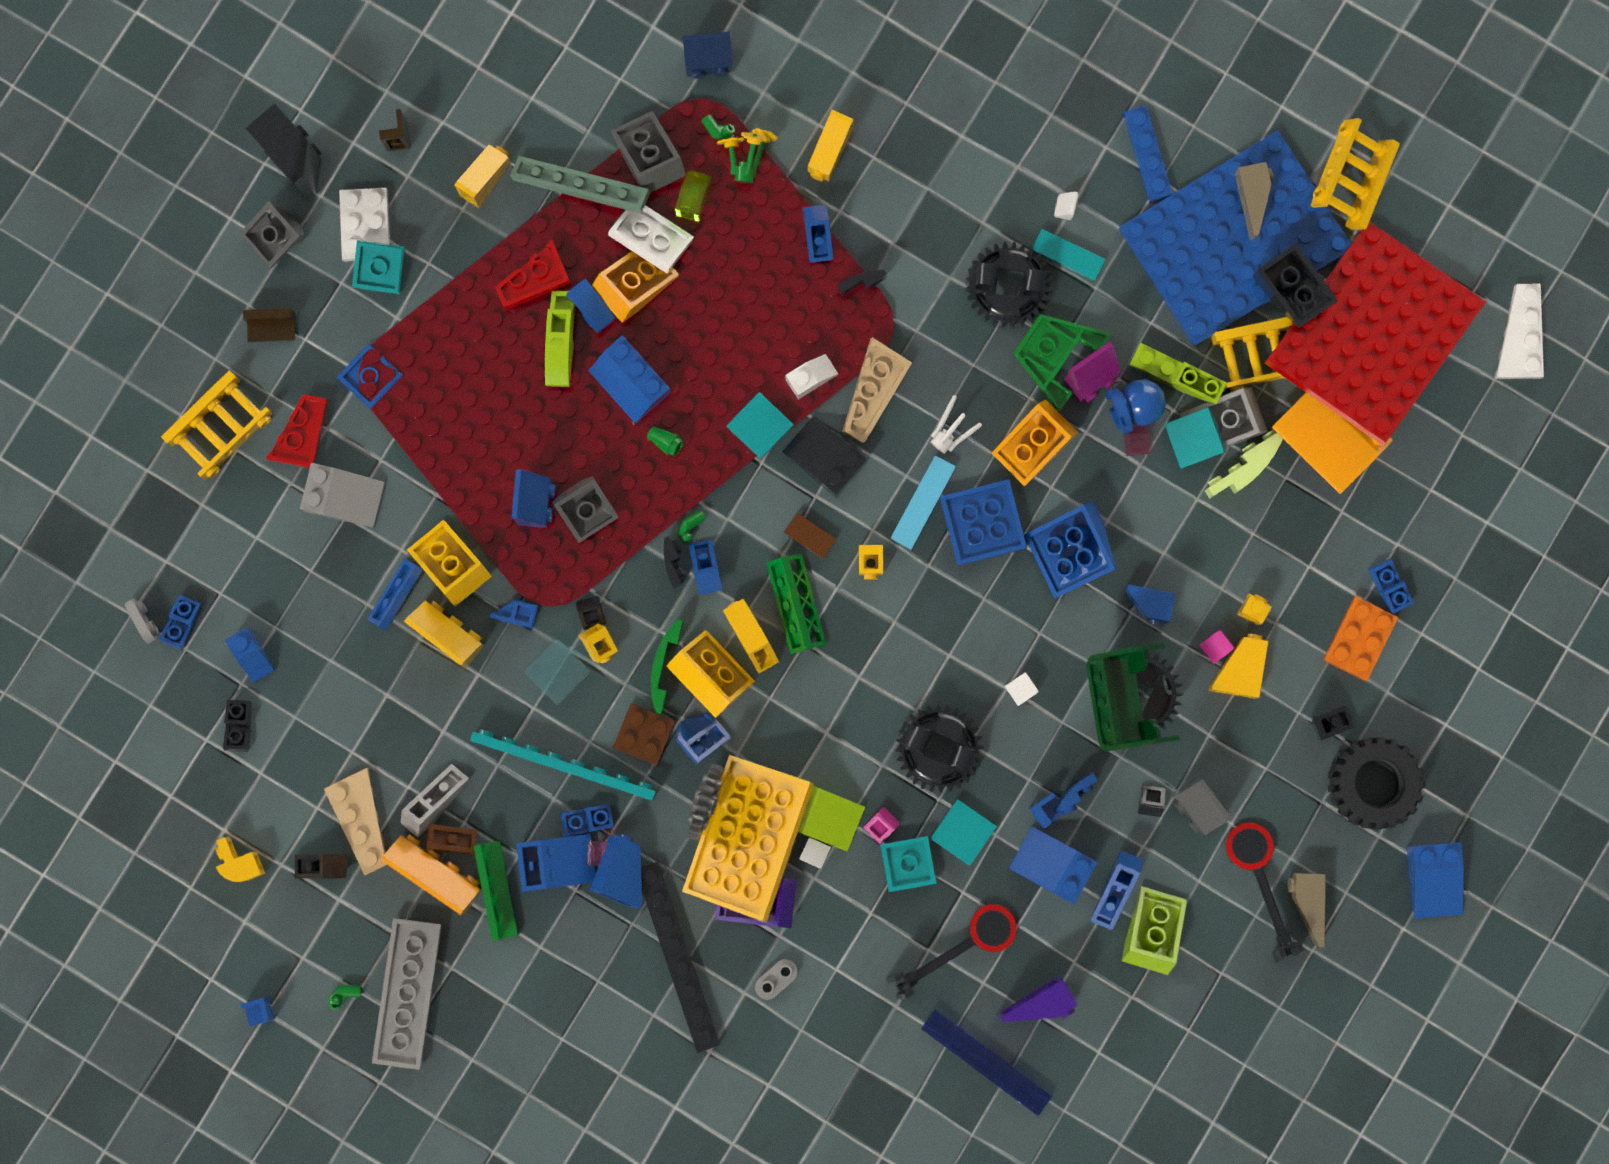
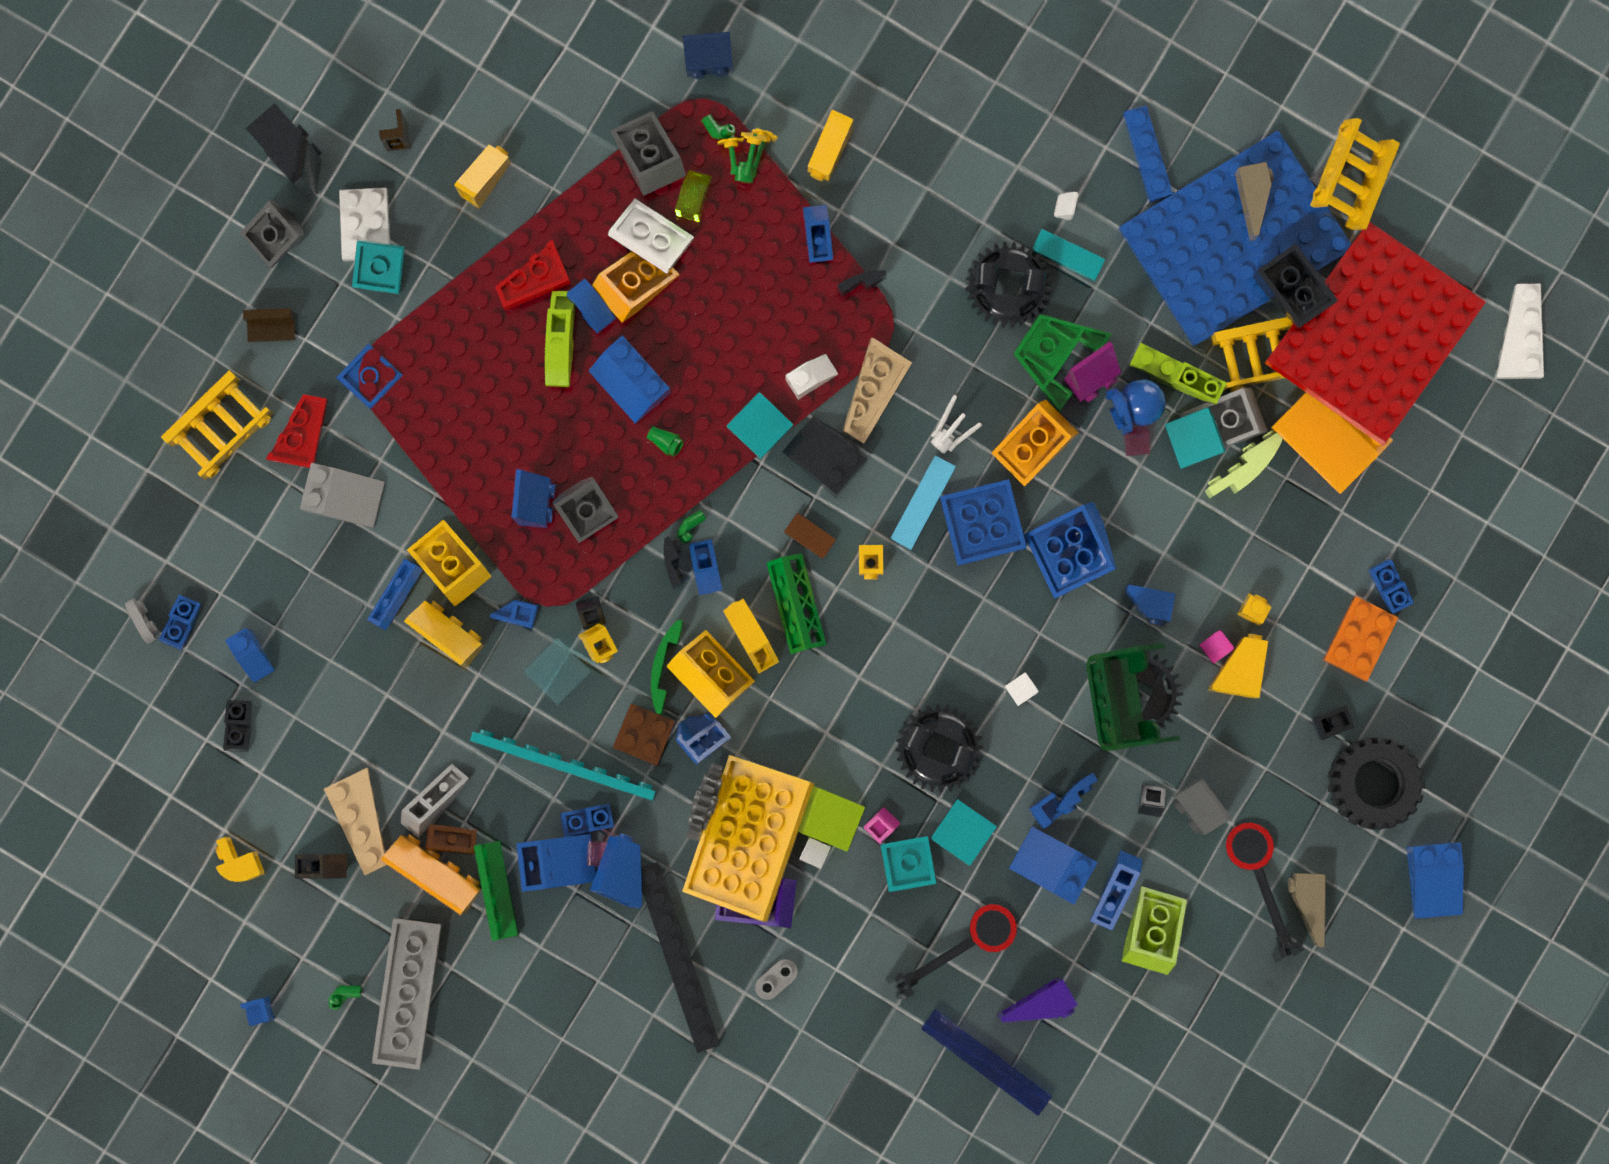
sand green plate [510,156,650,214] -> none

